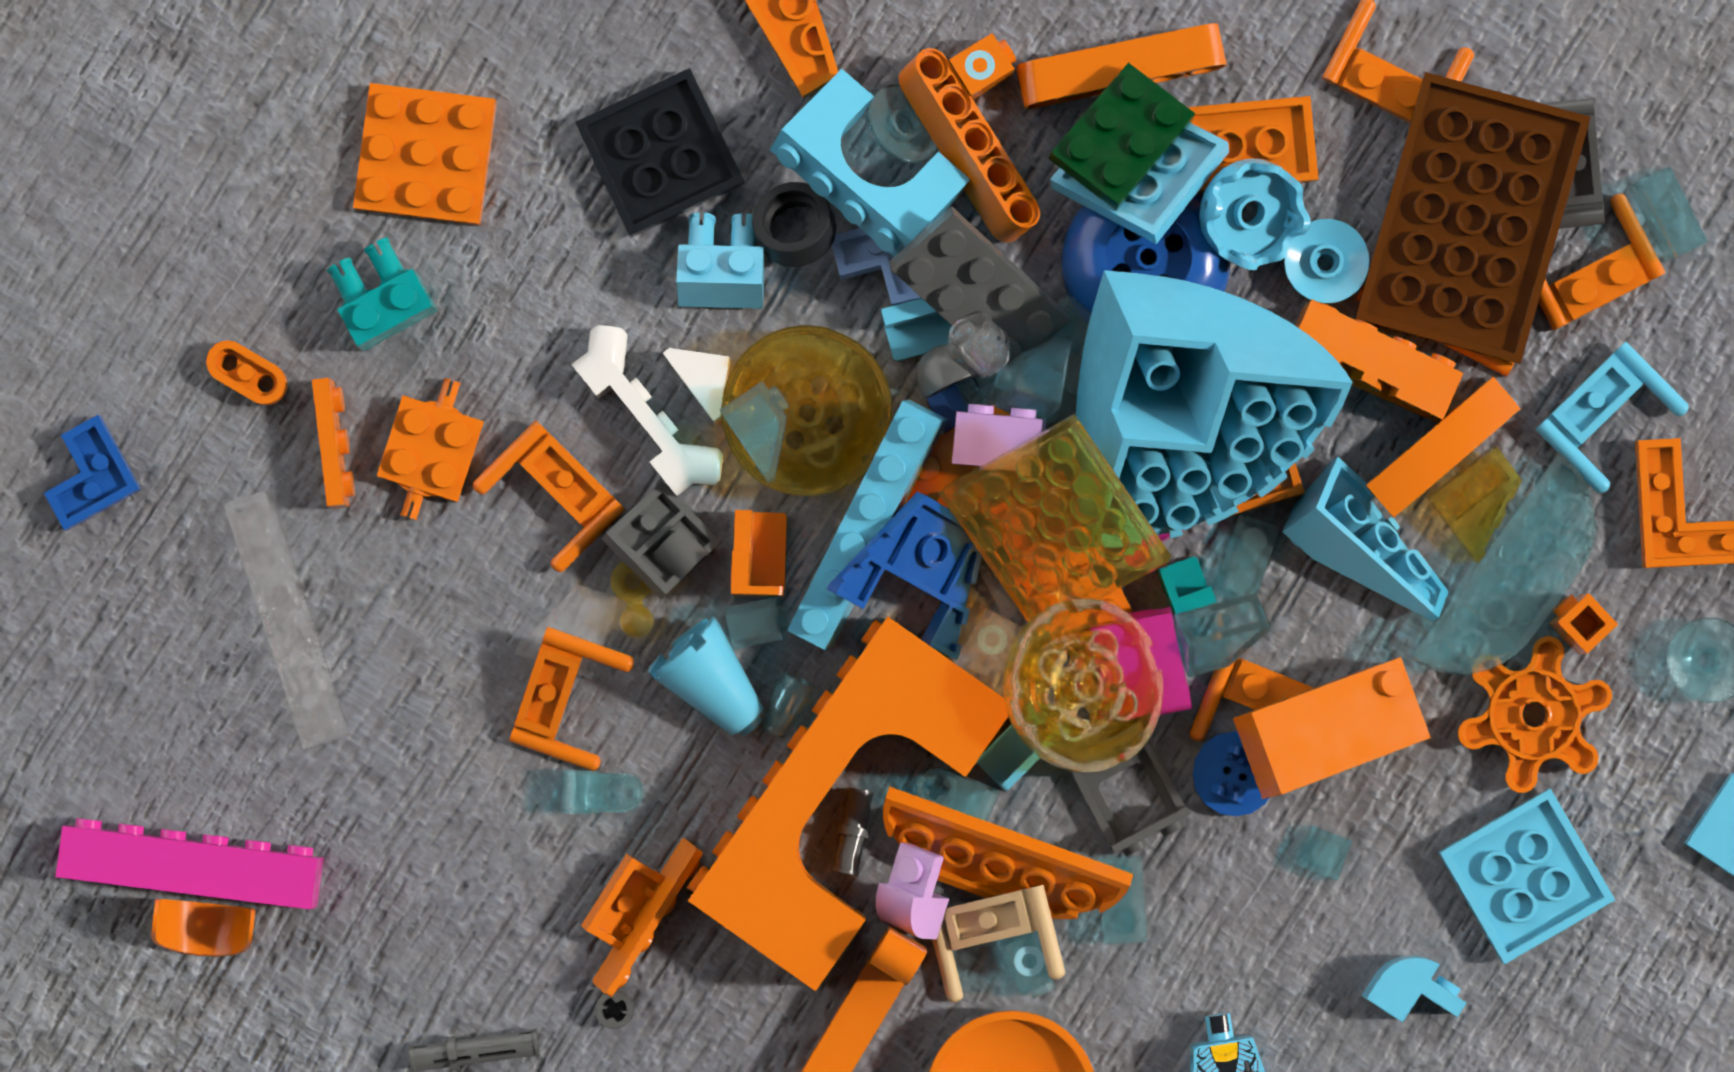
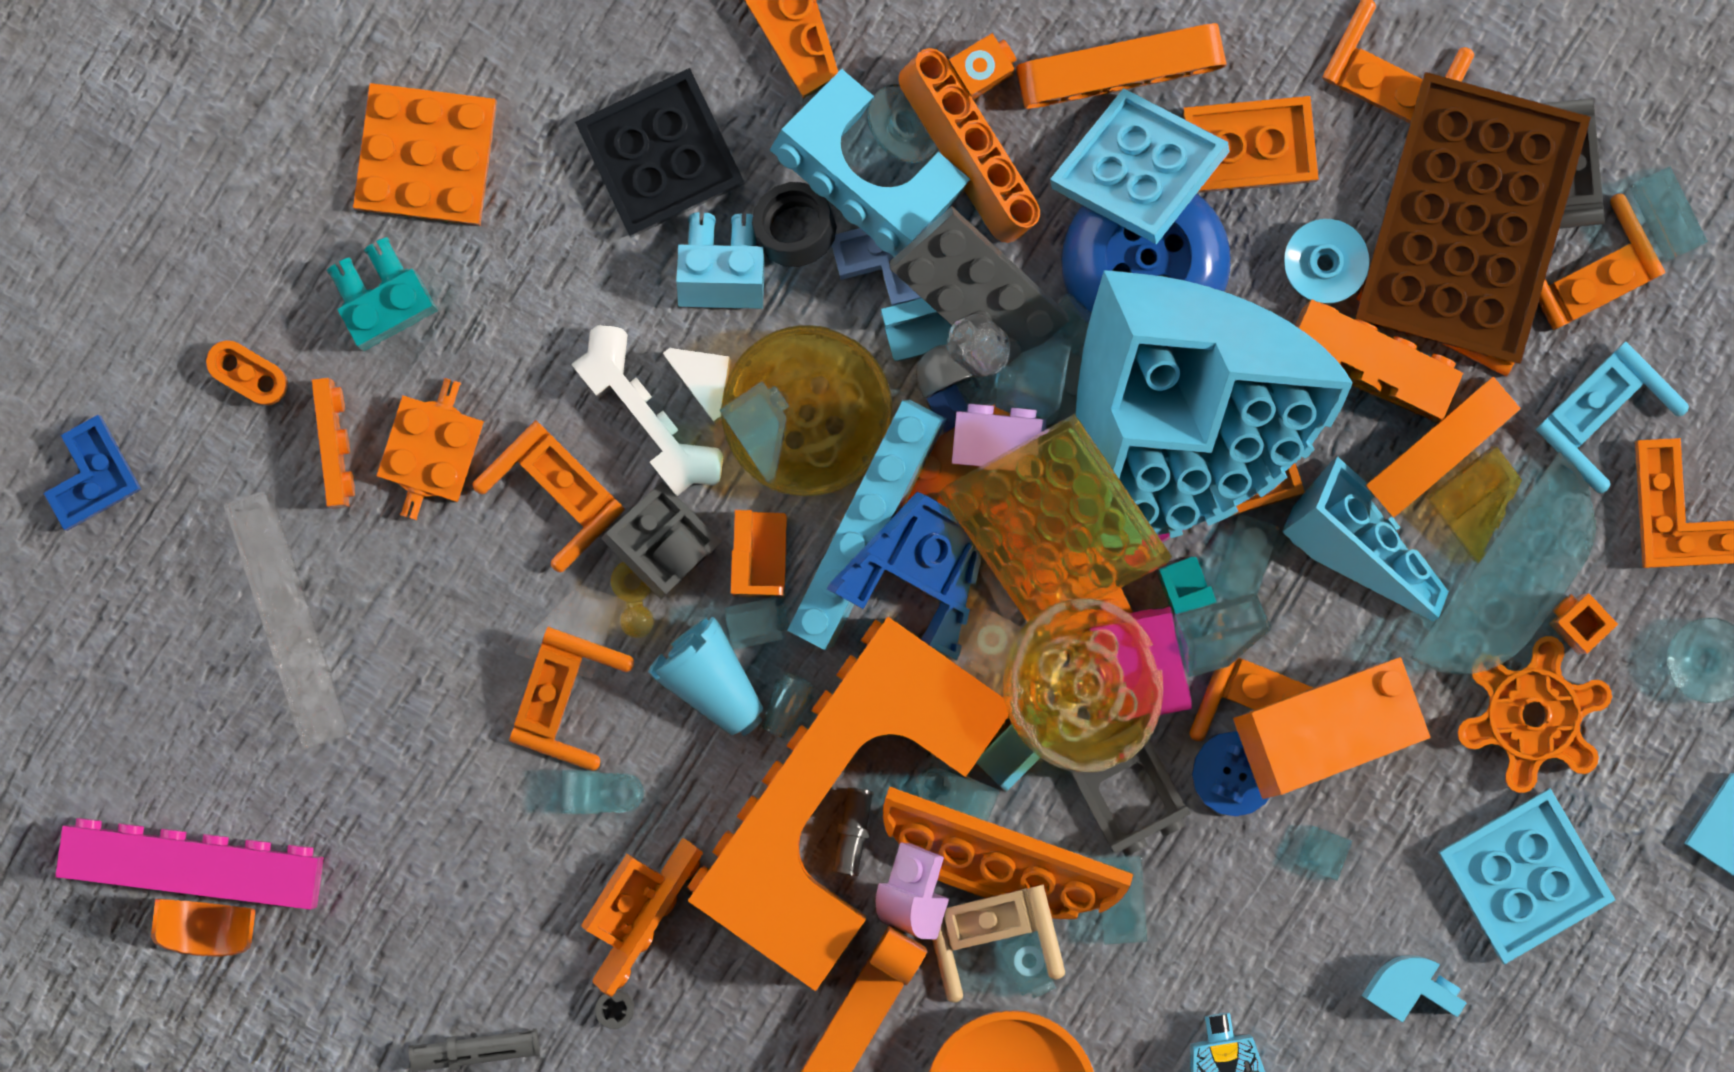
dark green plate [1049,62,1196,211] -> none
medium azure plate [1199,159,1311,270] -> none

